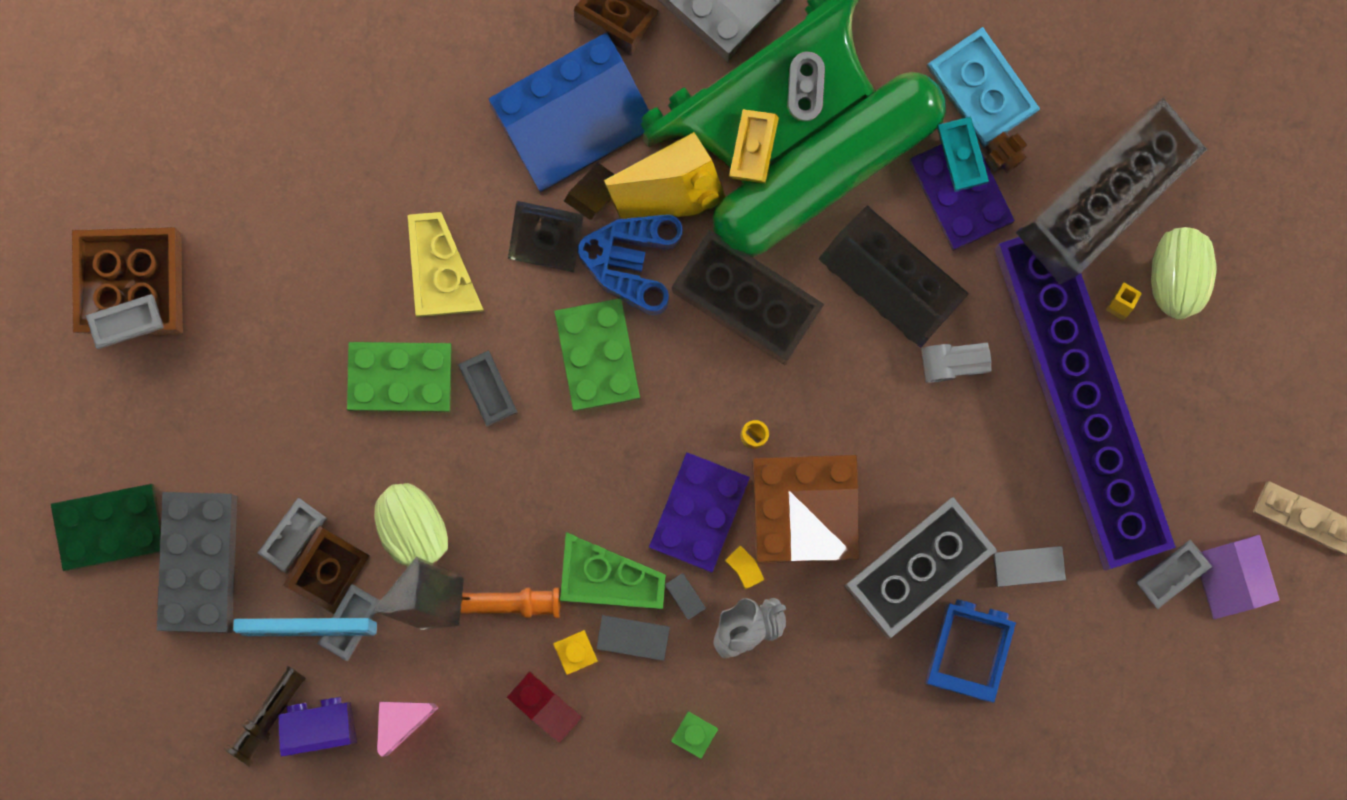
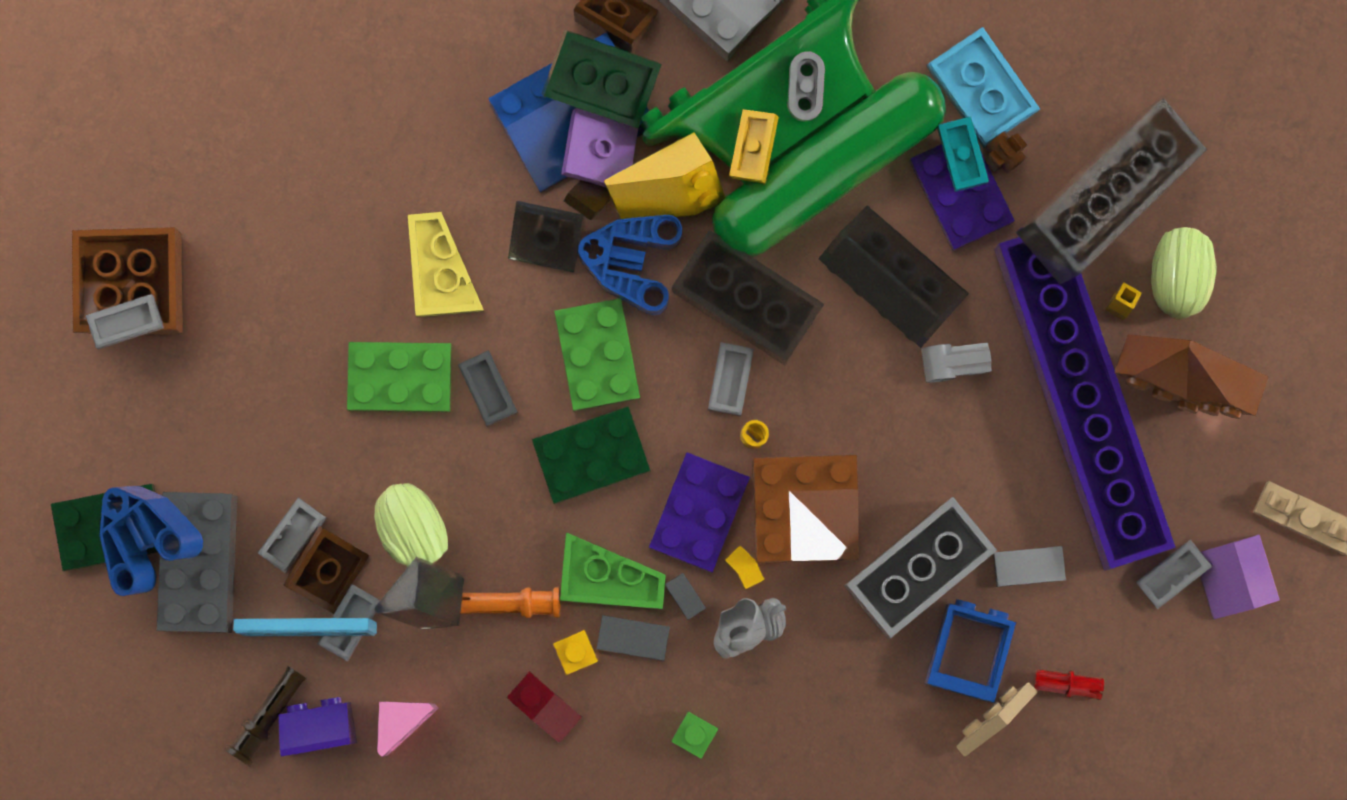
none -> blue connector [99,485,203,596]
none -> dark green plate [532,406,651,505]
none -> dark green plate [541,30,662,128]
none -> medium lavender plate [561,108,638,187]
none -> light grey tile [708,342,754,416]
none -> tan plate [956,682,1037,757]
none -> red axle [1034,669,1104,700]
none -> dark orange slope [1115,334,1269,419]

